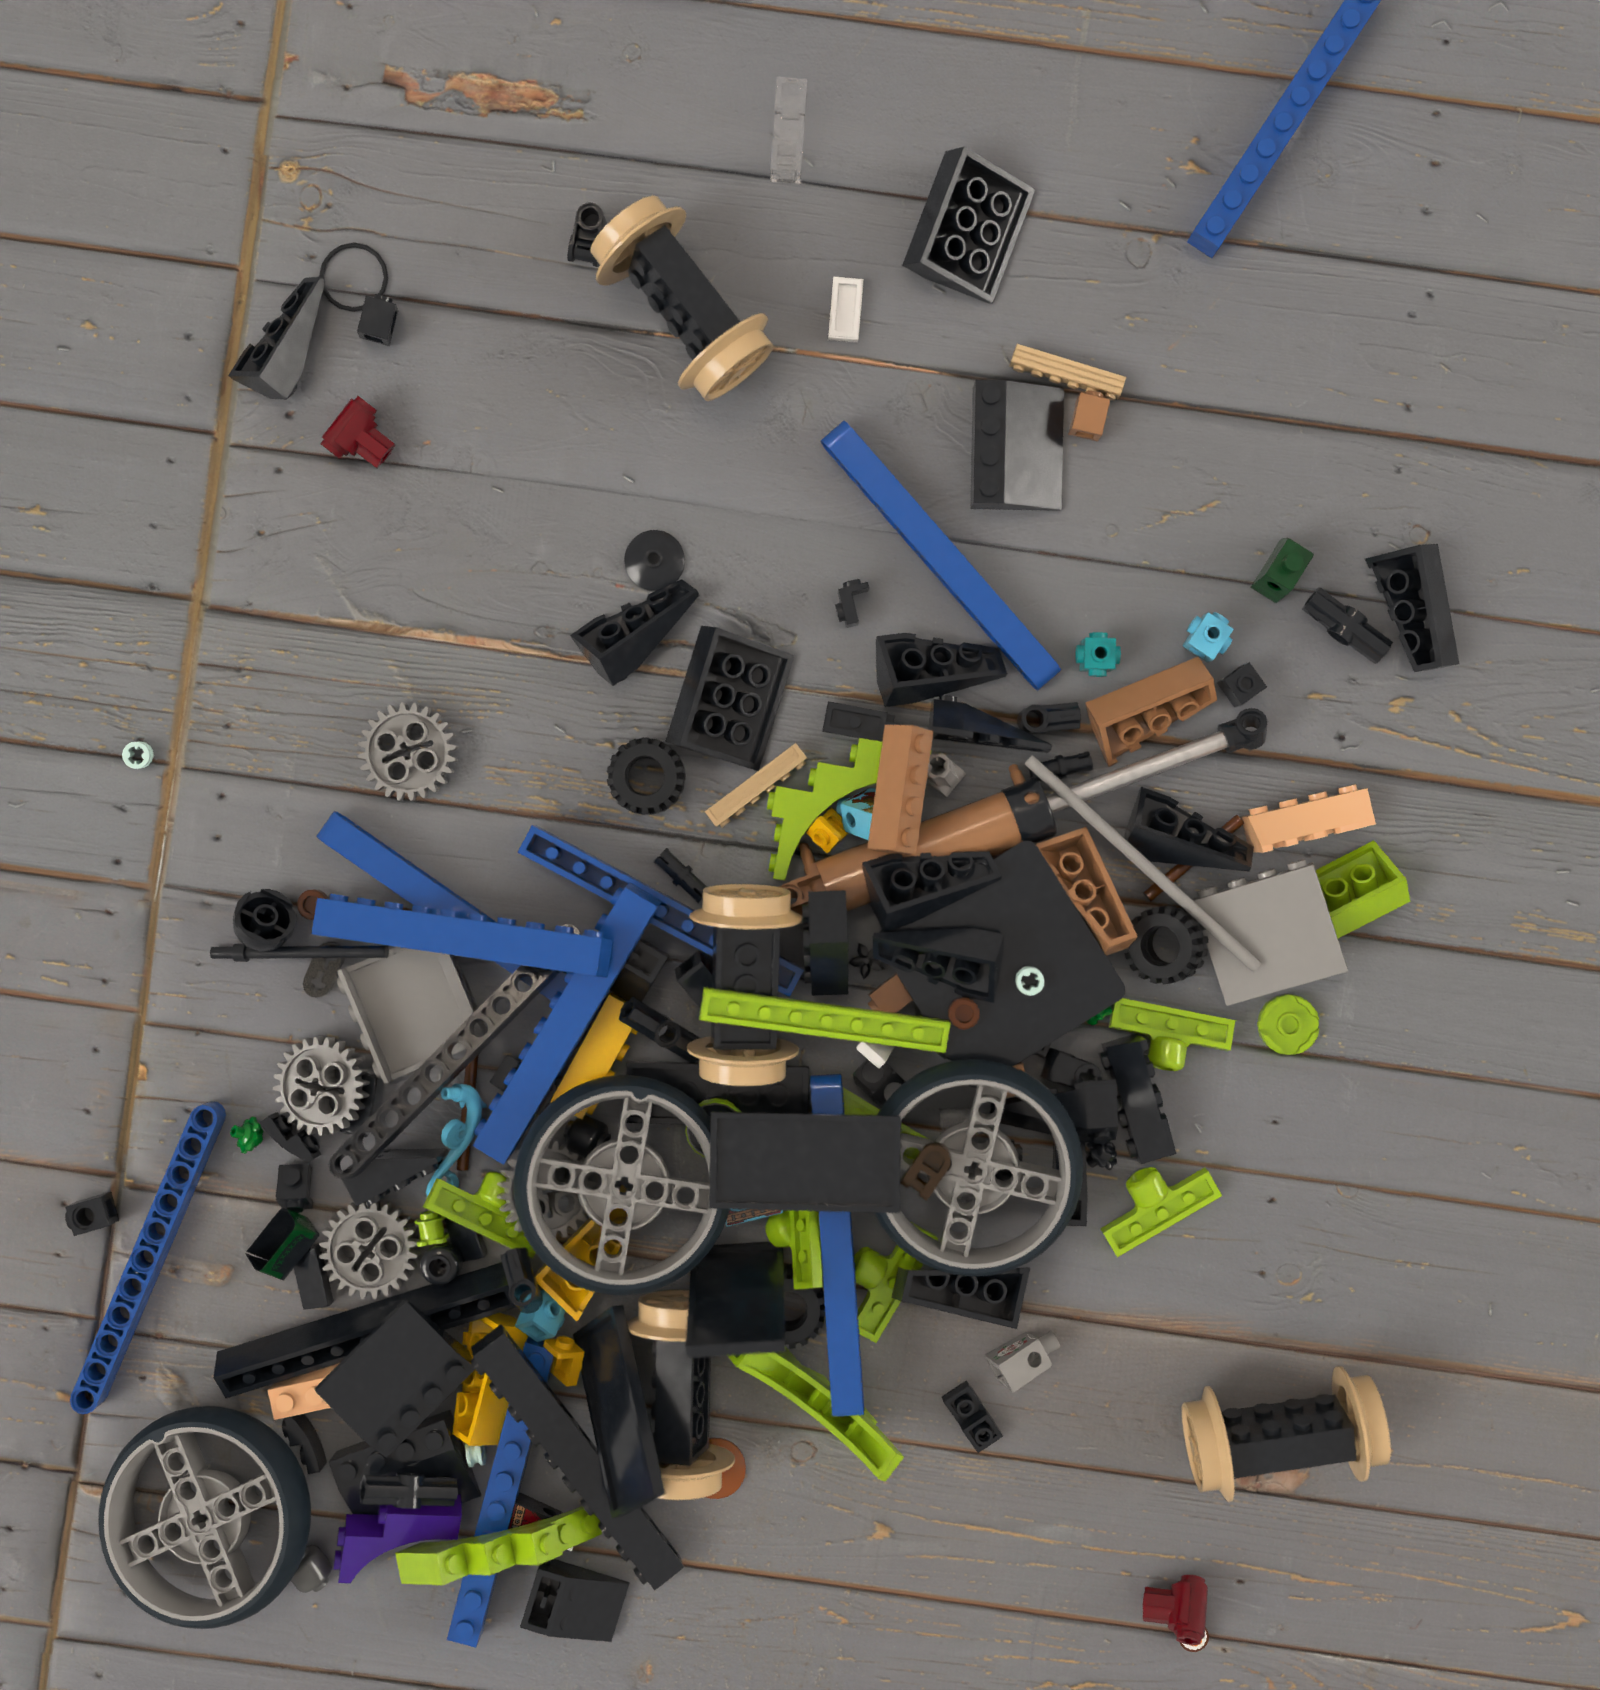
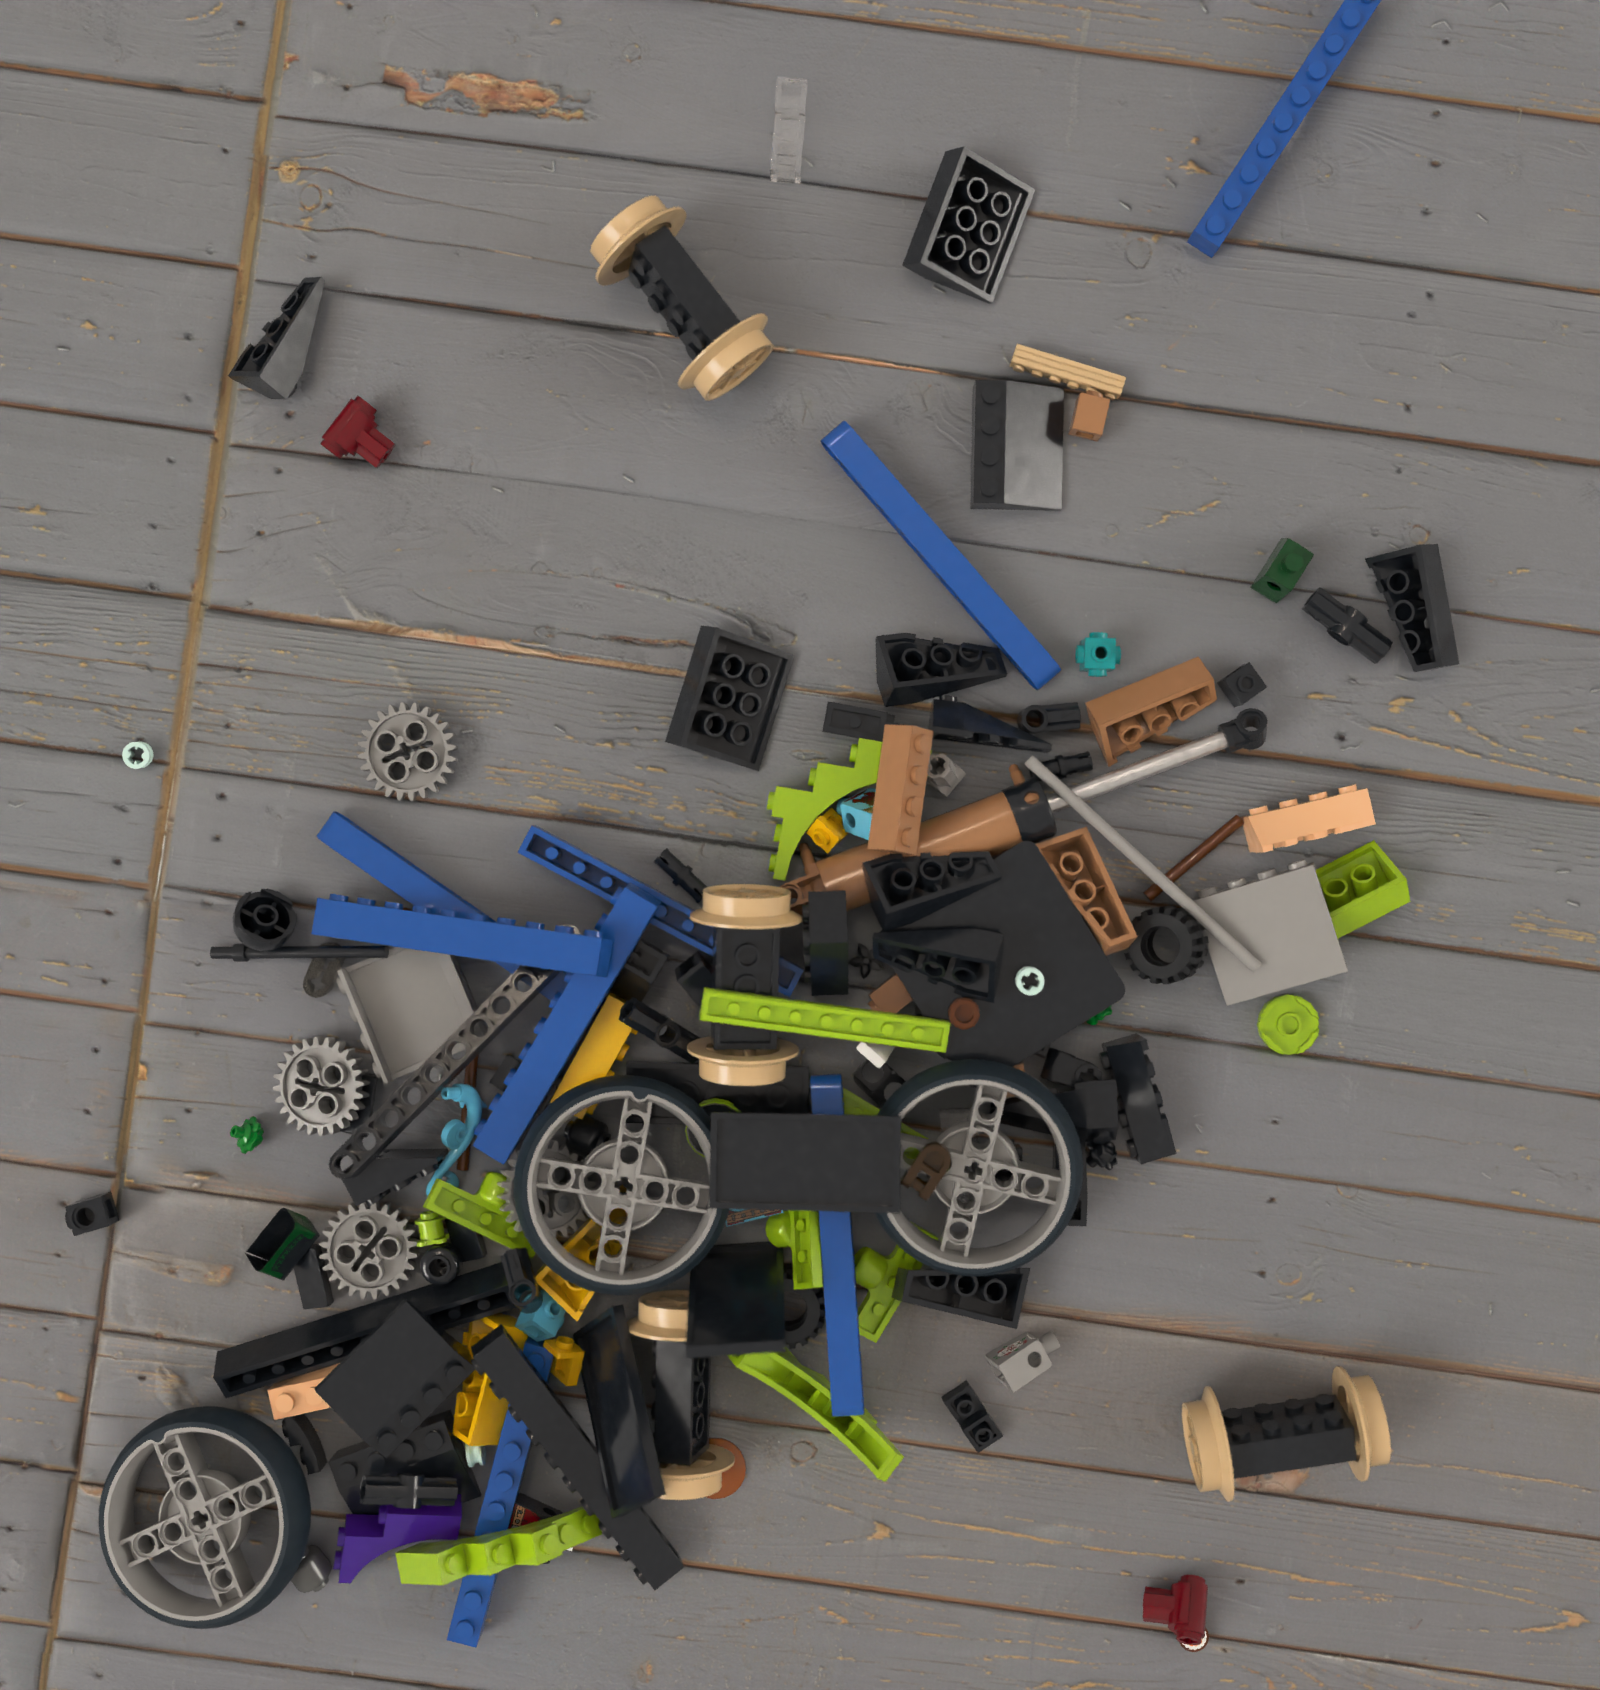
blue beam [70,1101,226,1414] -> none
black slope [259,1112,321,1162] -> none
black bracket [276,1163,313,1213] -> none
reddish brown tile [297,889,329,920] -> none
black piece [319,243,388,312] -> none
black brick [357,294,398,346] -> none
black slope [520,1559,630,1642] -> none
black piece [567,202,607,267] -> none
black wedge [570,579,699,686] -> none
black tyre [607,738,686,815] -> none
black dish [624,530,685,591] -> none
tan piece [705,743,807,827] -> none
white tile [828,277,864,342] -> none
black bracket [835,579,869,628] -> none
lime plate [1100,1167,1222,1257] -> none
lime plate [1109,998,1235,1071] -> none
black wedge [1124,787,1254,871] -> none
medium azure brick [1182,612,1234,663] -> none

